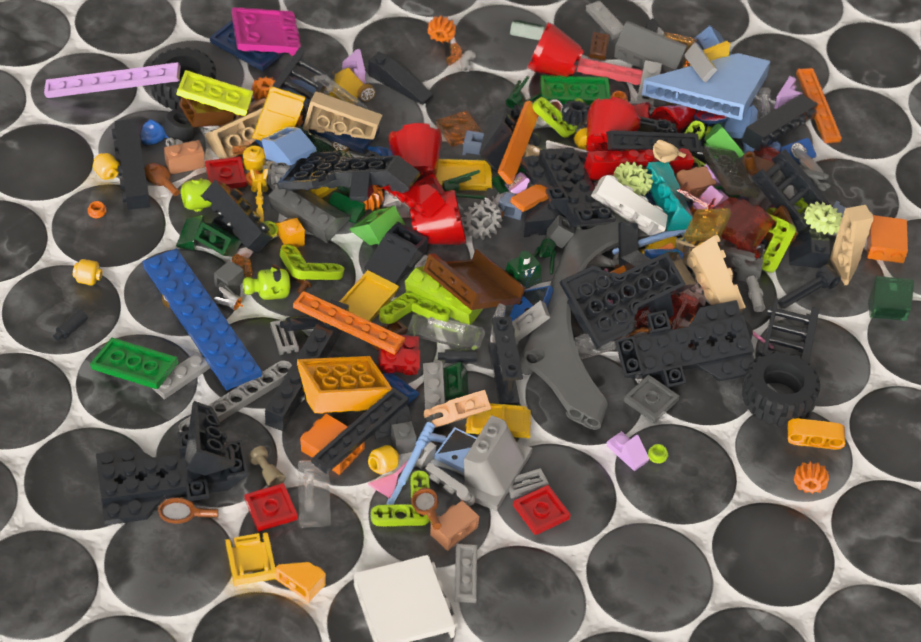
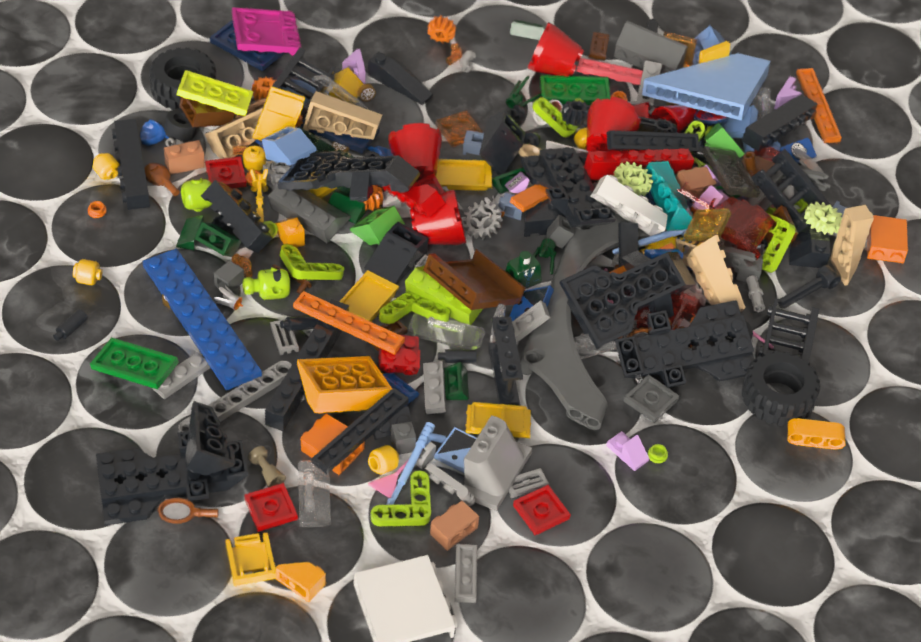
lavender plate [44,63,180,98] -> none
dark orange piece [411,488,442,530] -> none
light nougat plate [424,390,491,428] -> none
dark green plant [442,170,486,199] -> none
orange tile [498,100,539,185] -> none
light grey plate [586,1,624,39] -> none
tan piece [653,140,686,163] -> none
light grey tile [684,43,717,82] -> none
orange gear [794,461,829,494] -> none
clear green slope [868,276,914,321] -> none

